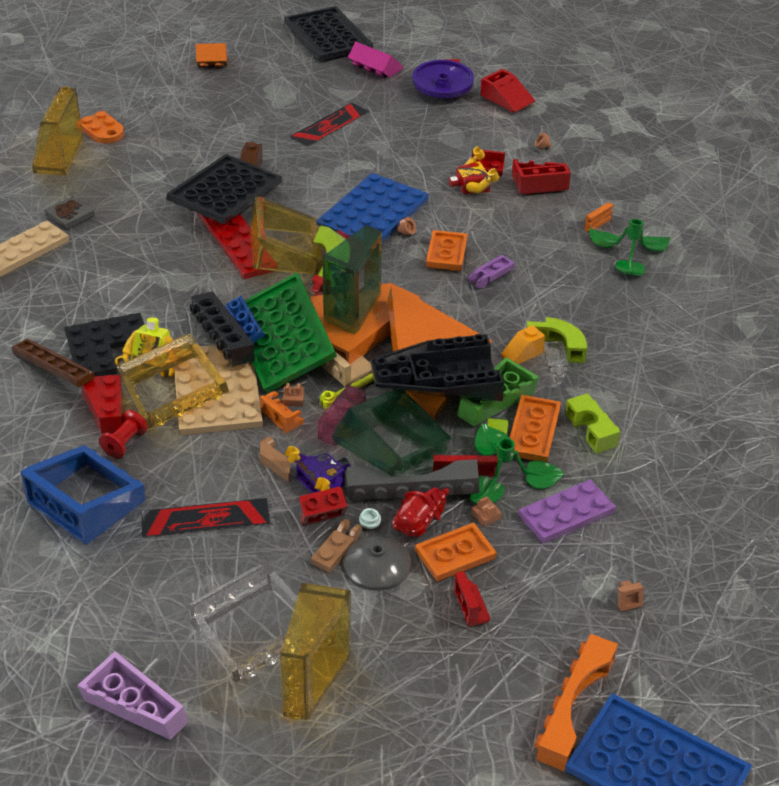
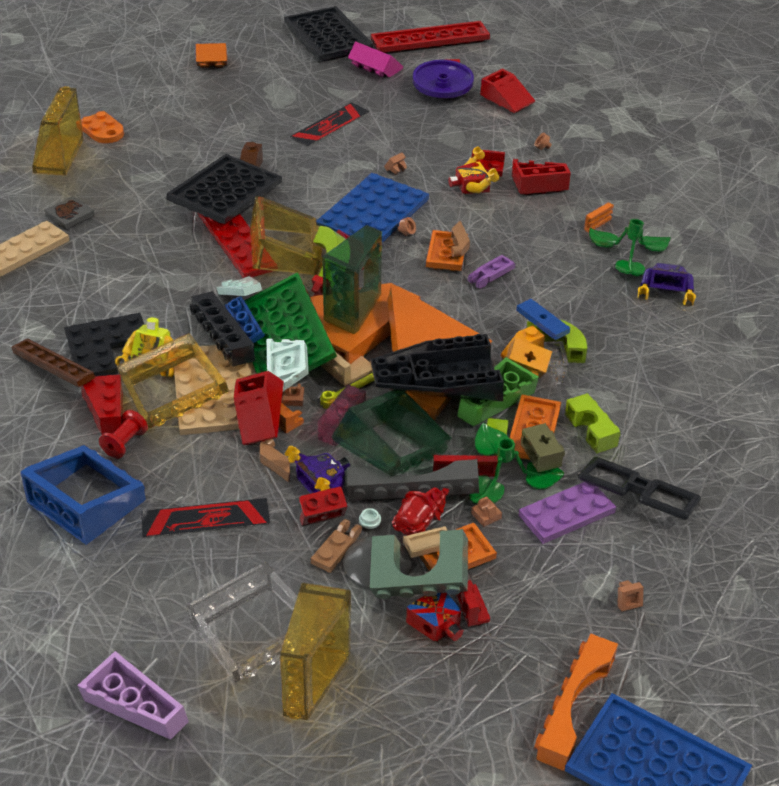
none -> light aqua wing [216,276,262,296]
none -> red slope [234,371,284,445]
none -> light aqua wing [266,339,309,391]
none -> sand green arch [370,529,468,599]
none -> red plate [371,21,490,53]
none -> nougat tile [384,153,407,175]
none -> tan tile [403,526,447,558]
none -> red torso [406,593,464,641]
none -> medium nougat piece [451,221,470,257]
none -> light orange brick [506,338,552,378]
none -> blue tile [516,299,570,340]
none -> olive brick [521,423,565,472]
none -> black bar [578,456,701,520]
none -> dark purple torso [637,263,696,306]

